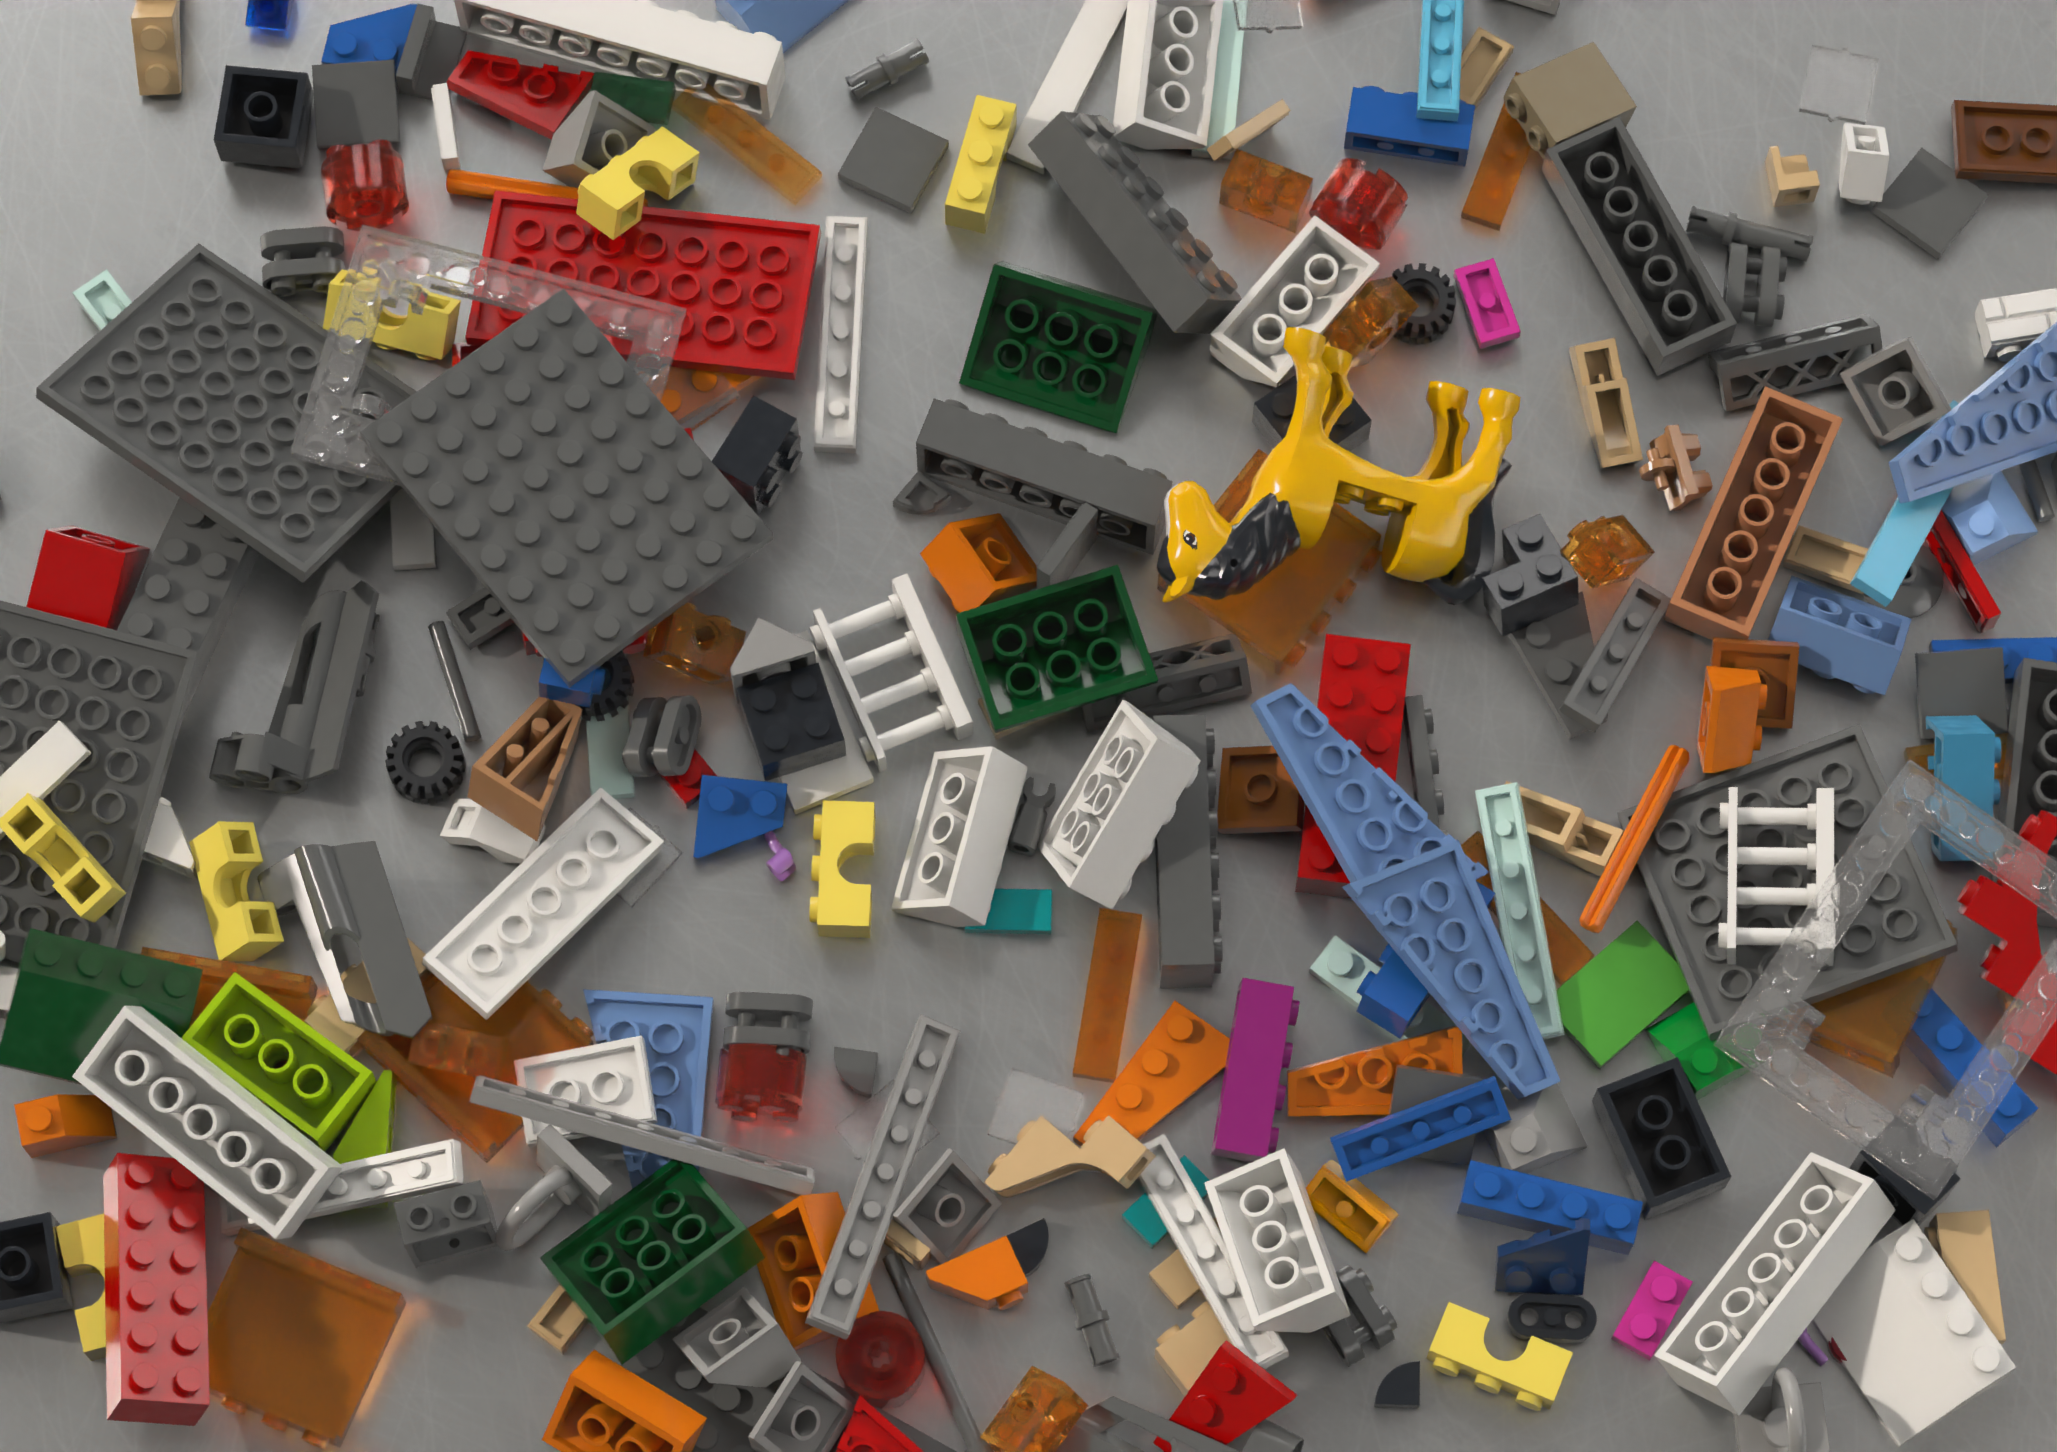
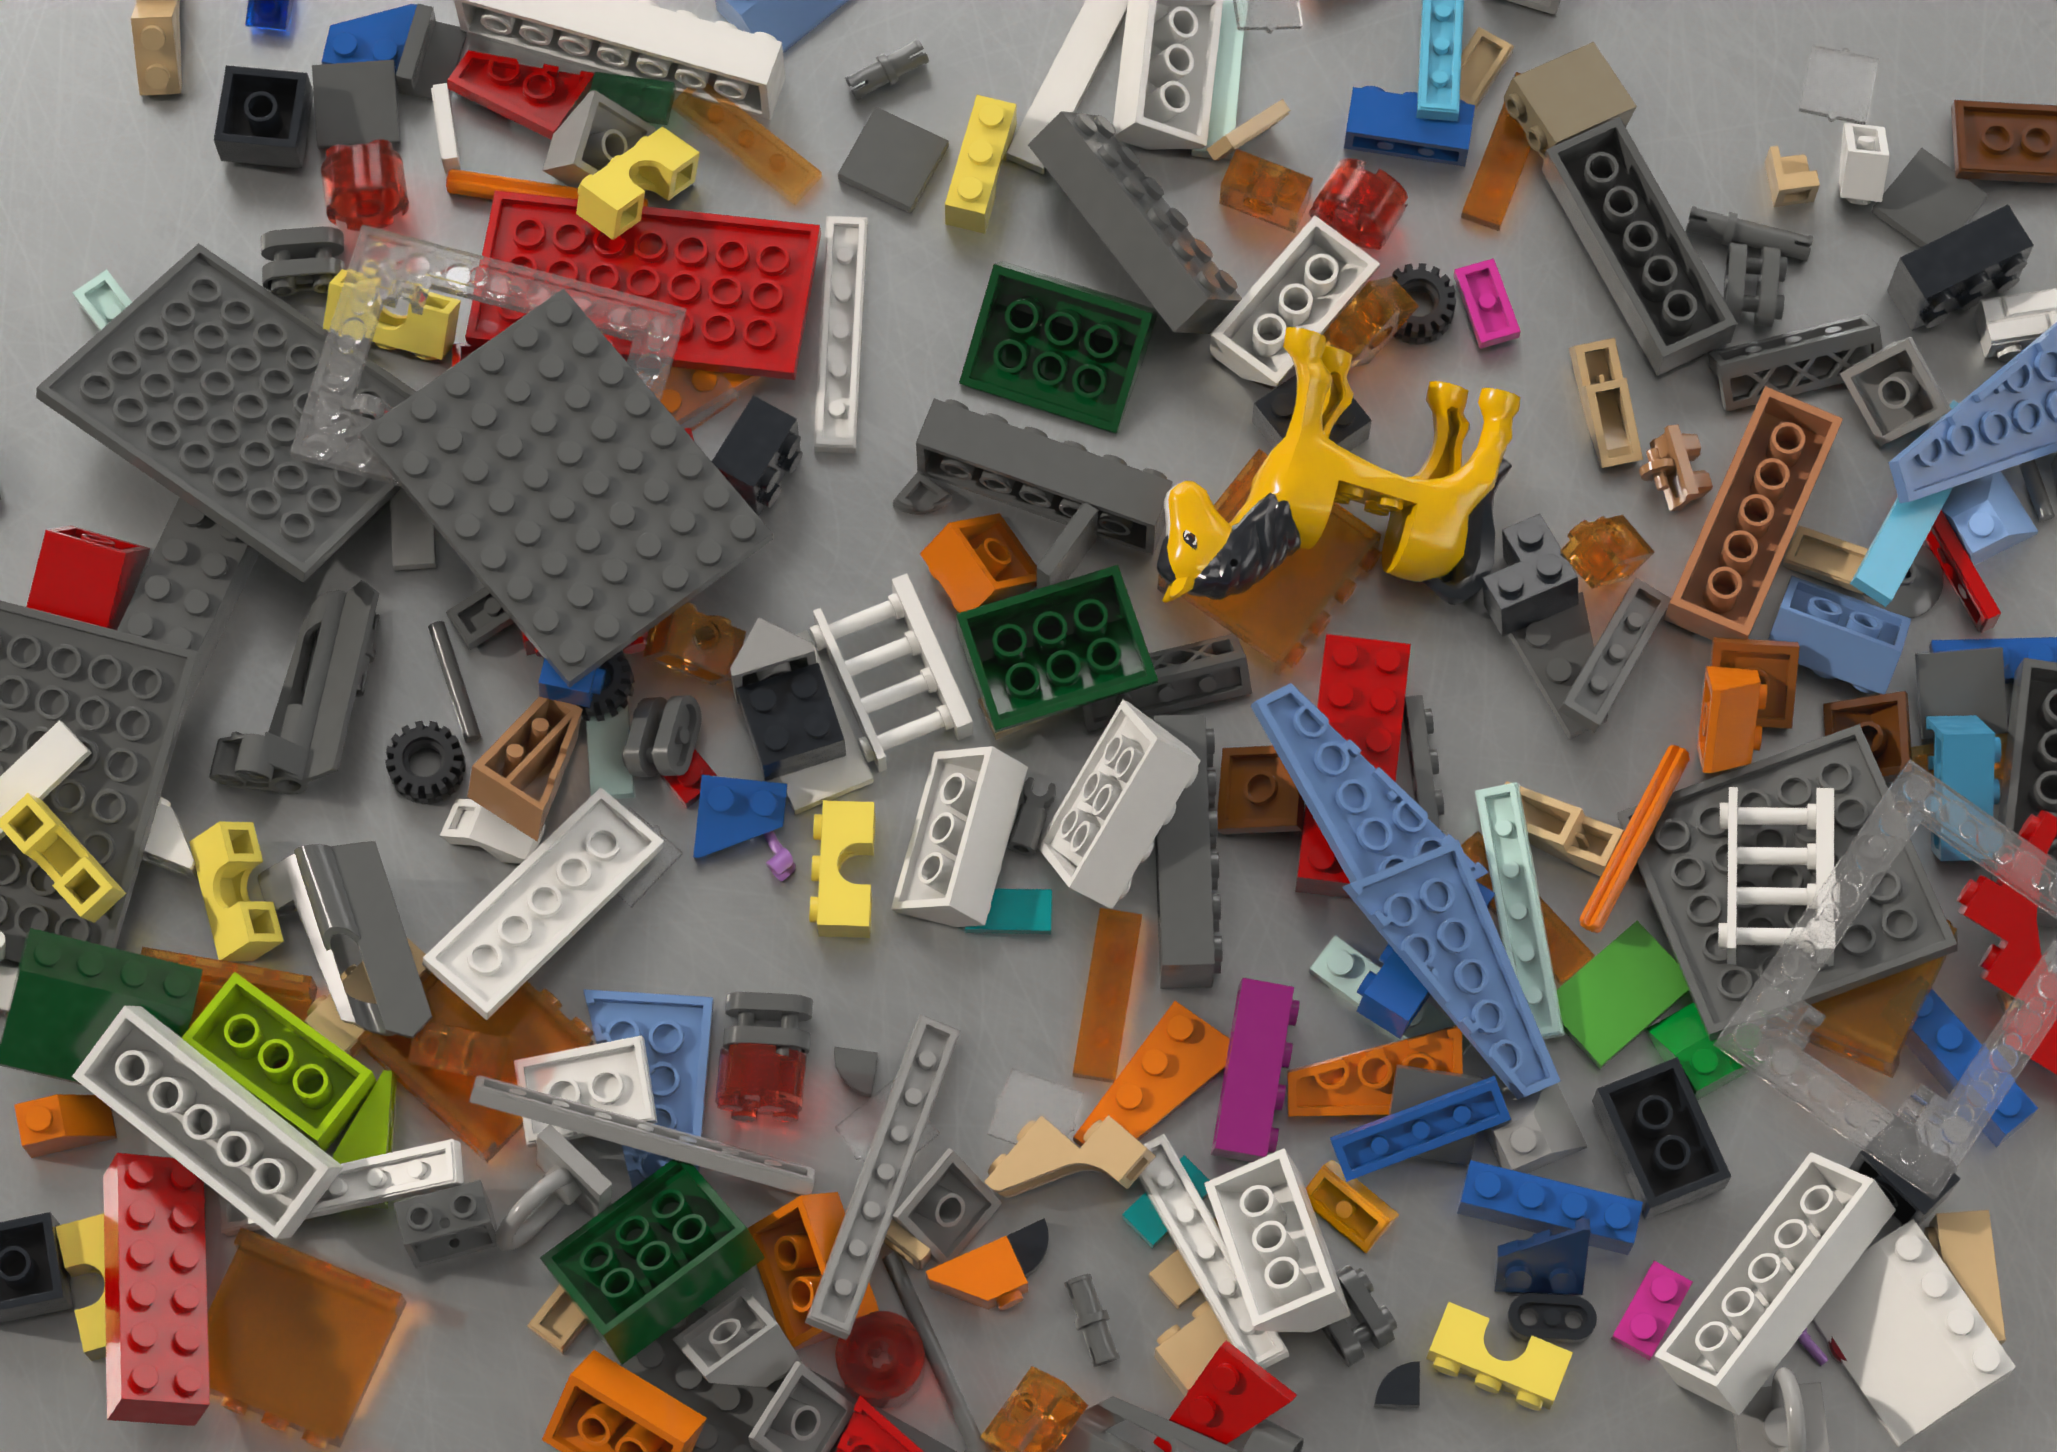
none -> reddish brown slope [1823,691,1913,784]
none -> black brick [1887,204,2034,331]

